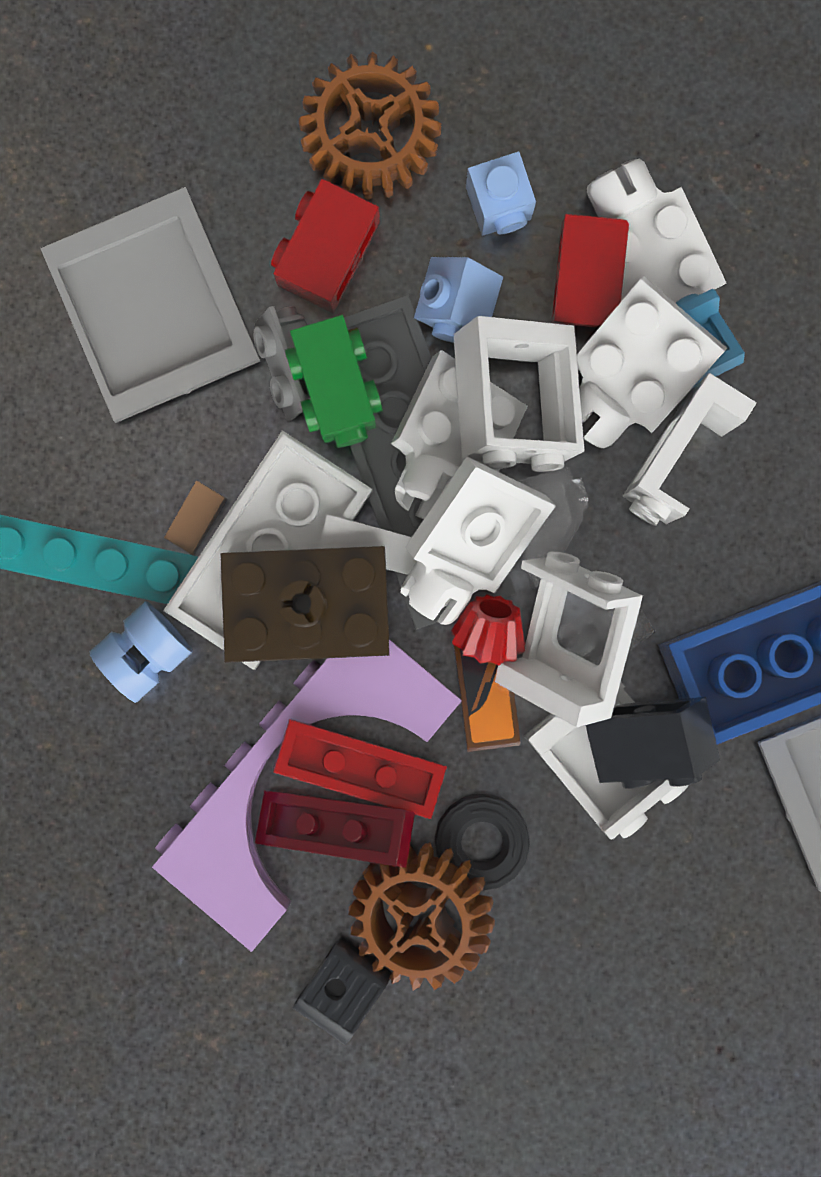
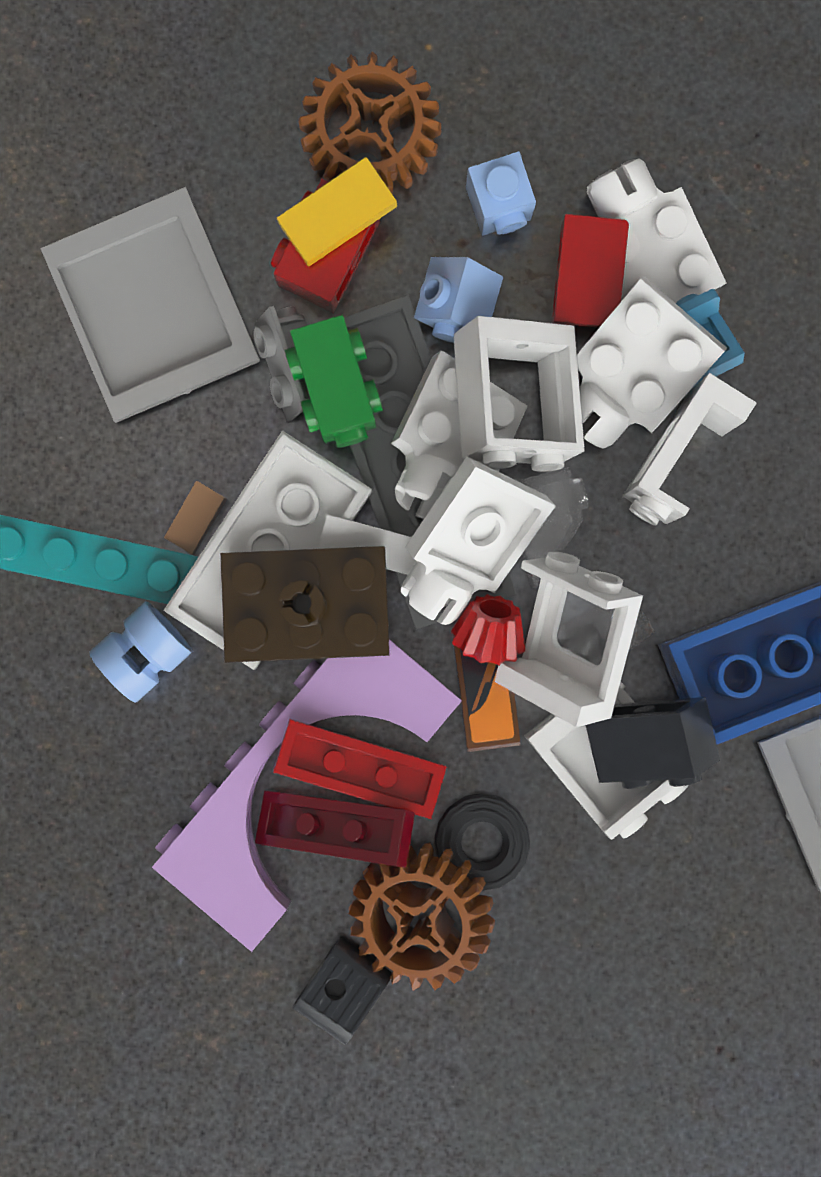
none -> yellow tile [277,157,397,267]

